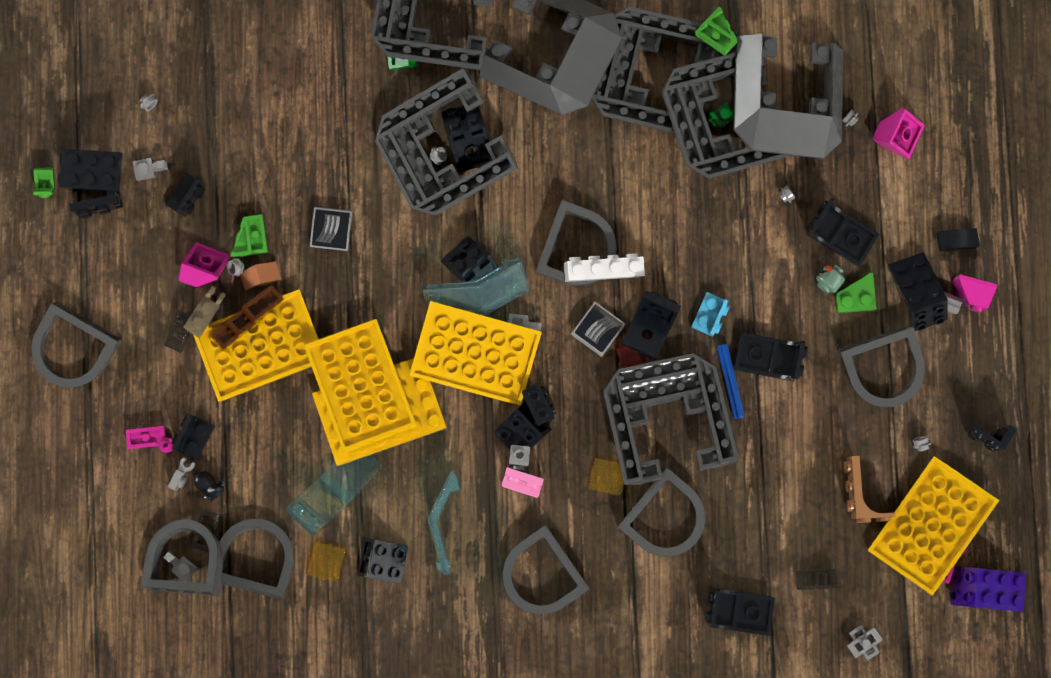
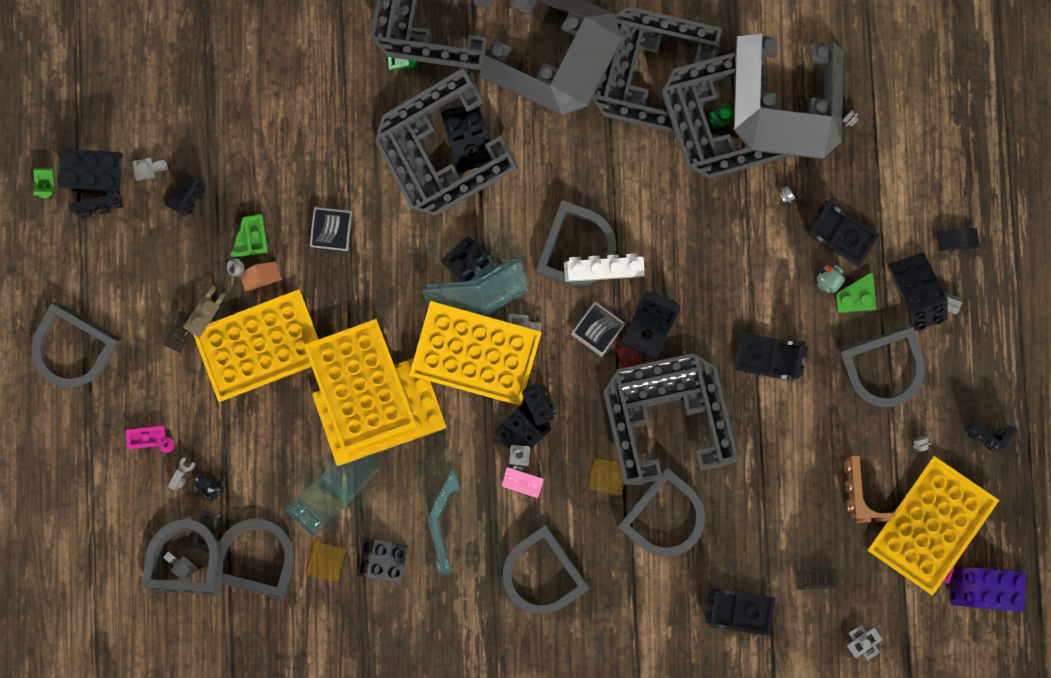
light grey plate [140,94,157,111] -> none
black bracket [171,414,216,461] -> none
dark pink slope [178,242,231,287] -> none
reddish brown slope [210,285,284,351] -> none
light grey plate [430,146,447,165] -> none
medium azure bracket [691,292,730,337] -> none
bright green wing [695,7,737,56] -> none
blue axle [717,344,744,419] -> none
dark pink slope [872,108,925,159] -> none
dark pink slope [952,274,998,313] -> none

